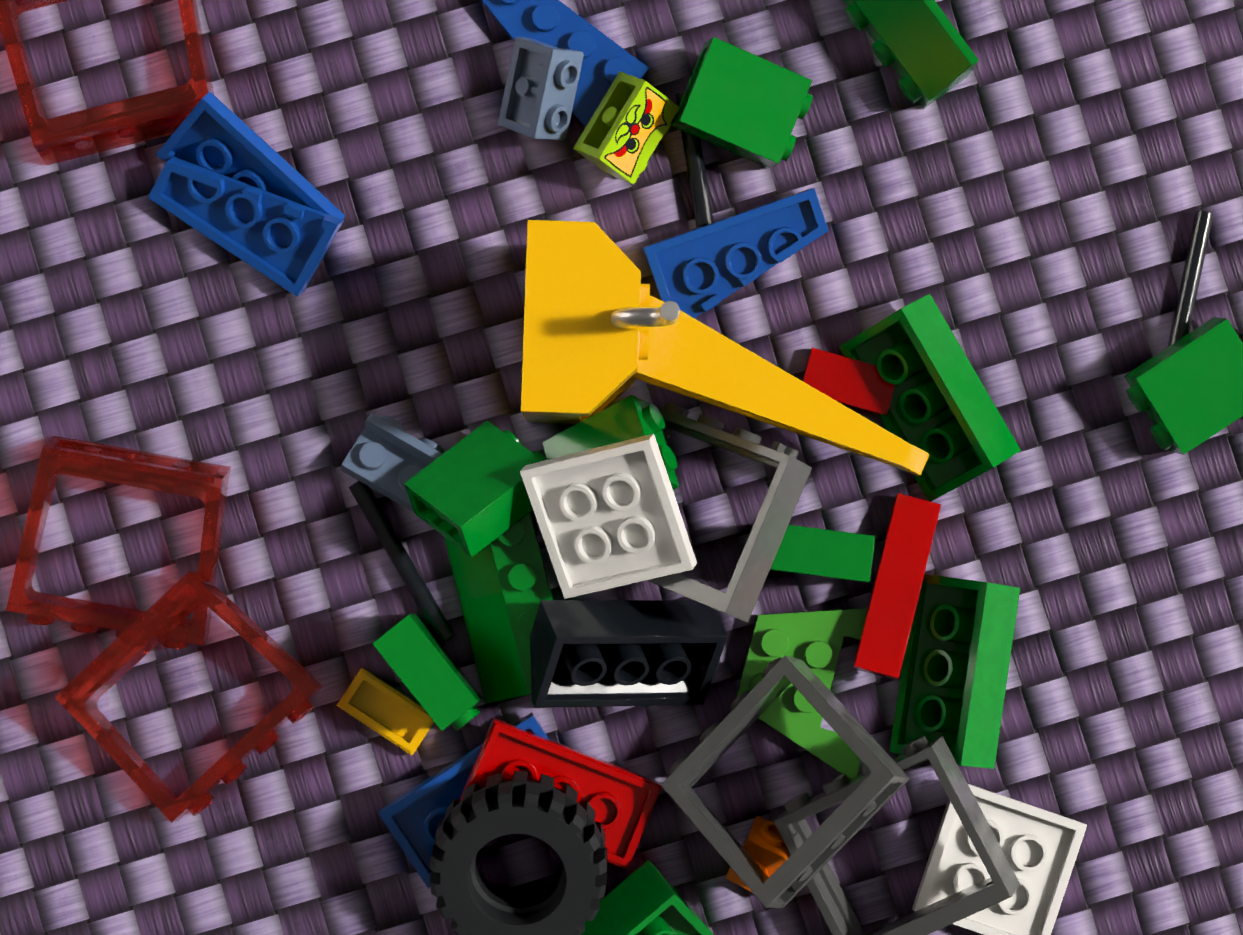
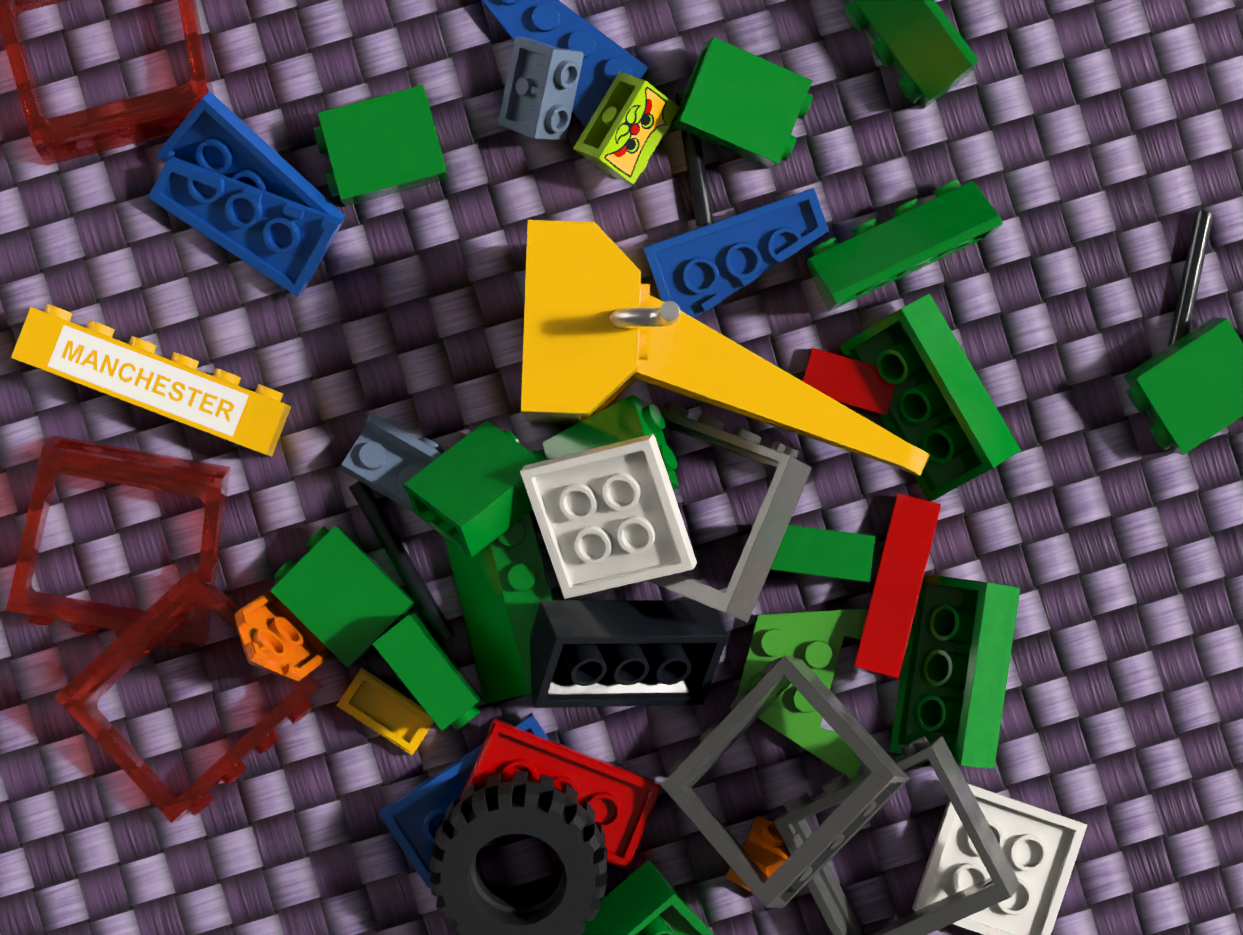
none -> brick [11,304,291,457]
none -> orange tile [234,590,334,682]
none -> green brick [270,526,415,668]
none -> green brick [313,85,449,207]
none -> green slope [806,179,1003,312]

